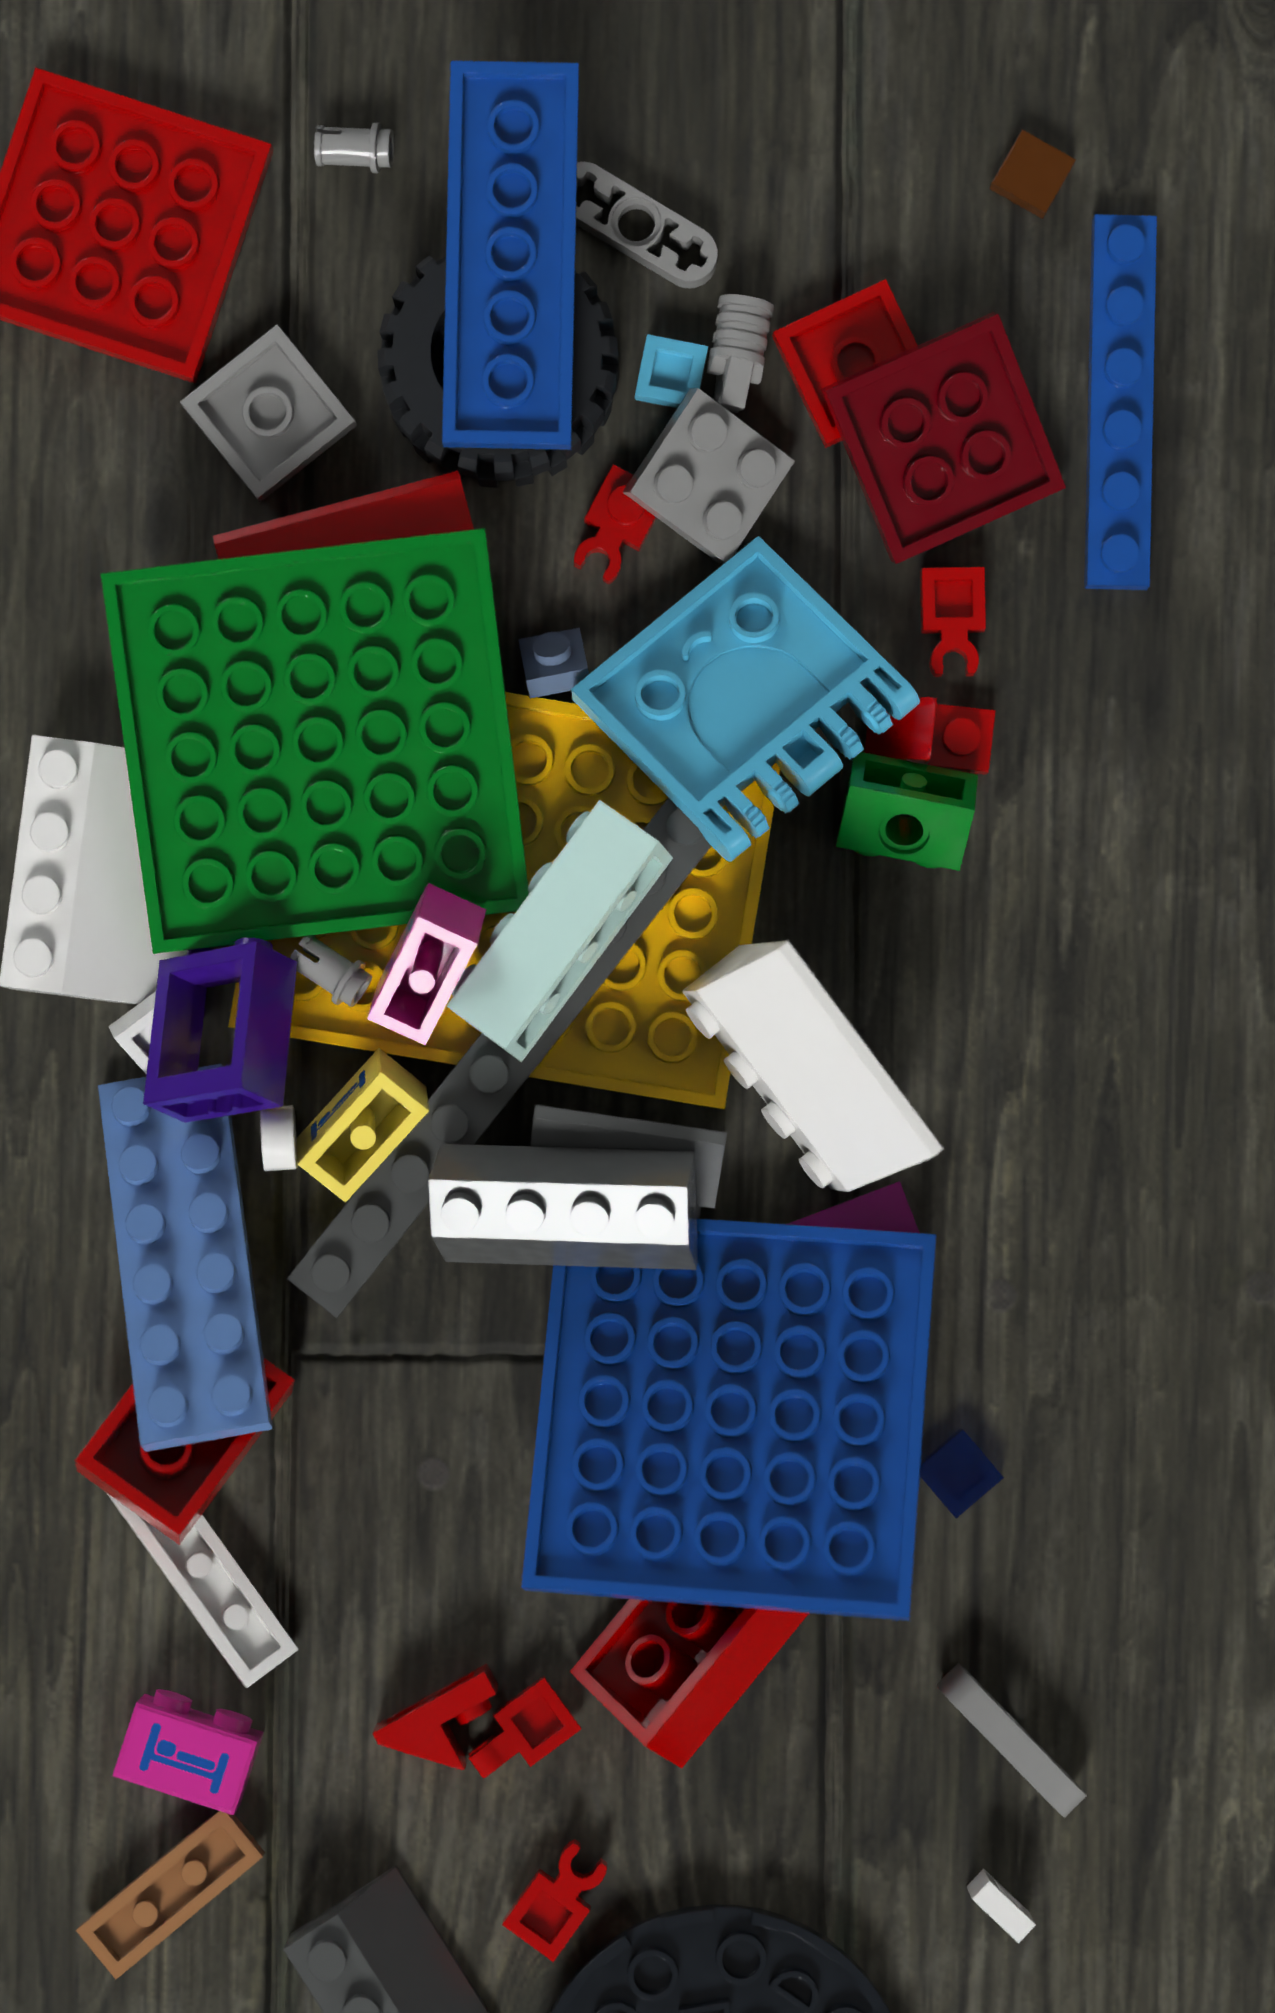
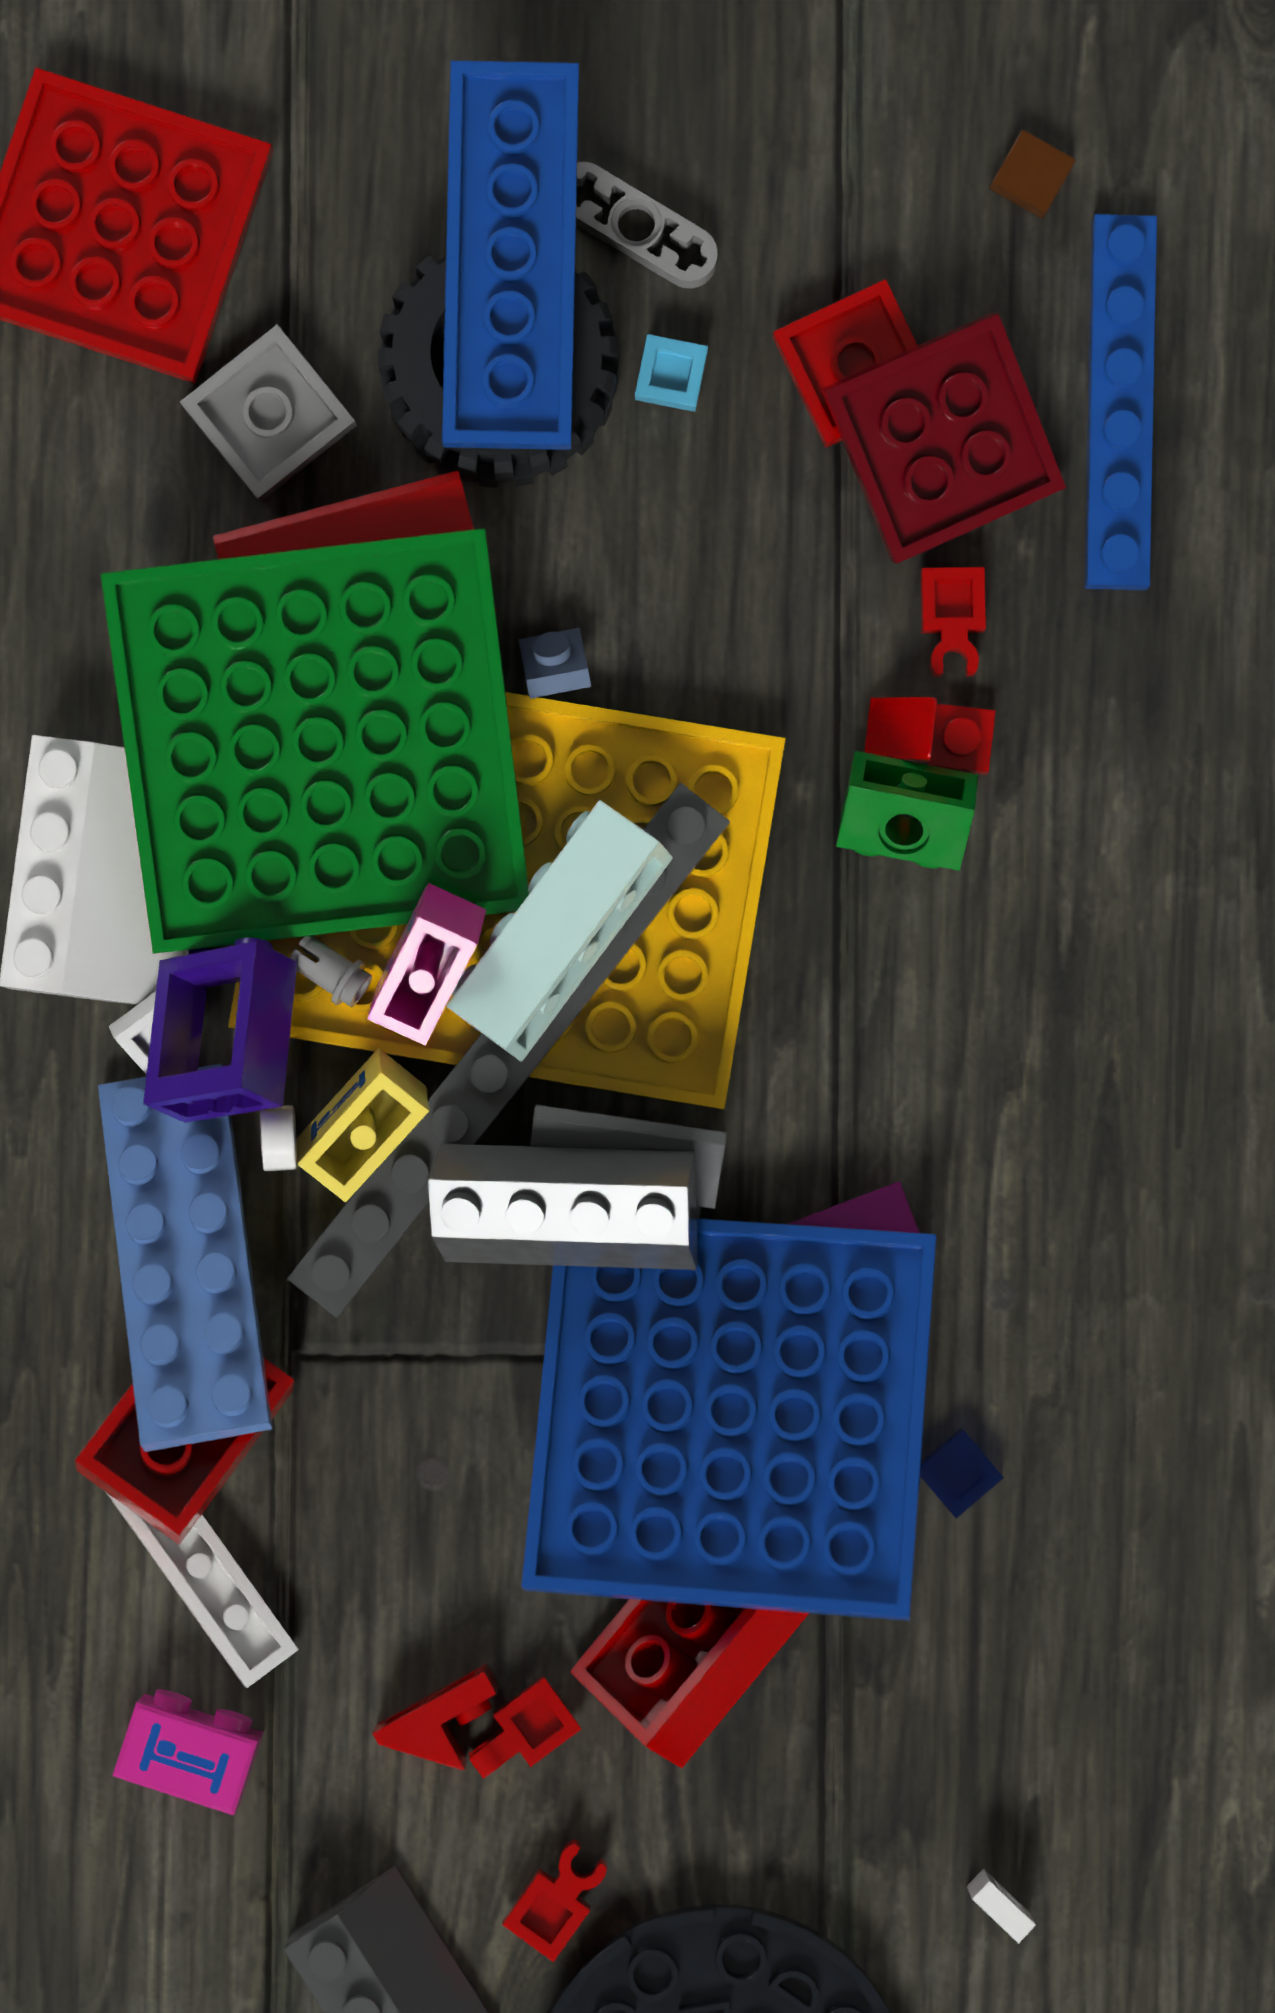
medium nougat plate [76,1810,266,1979] -> none
light grey pin [314,122,394,173] -> none
medium azure hinge [571,536,920,862] -> none
red plate [574,464,657,585] -> none
light grey plate [622,388,795,564] -> none
white slope [682,941,943,1192] -> none
light grey hinge [707,294,774,414] -> none
light grey beam [936,1663,1087,1818] -> none

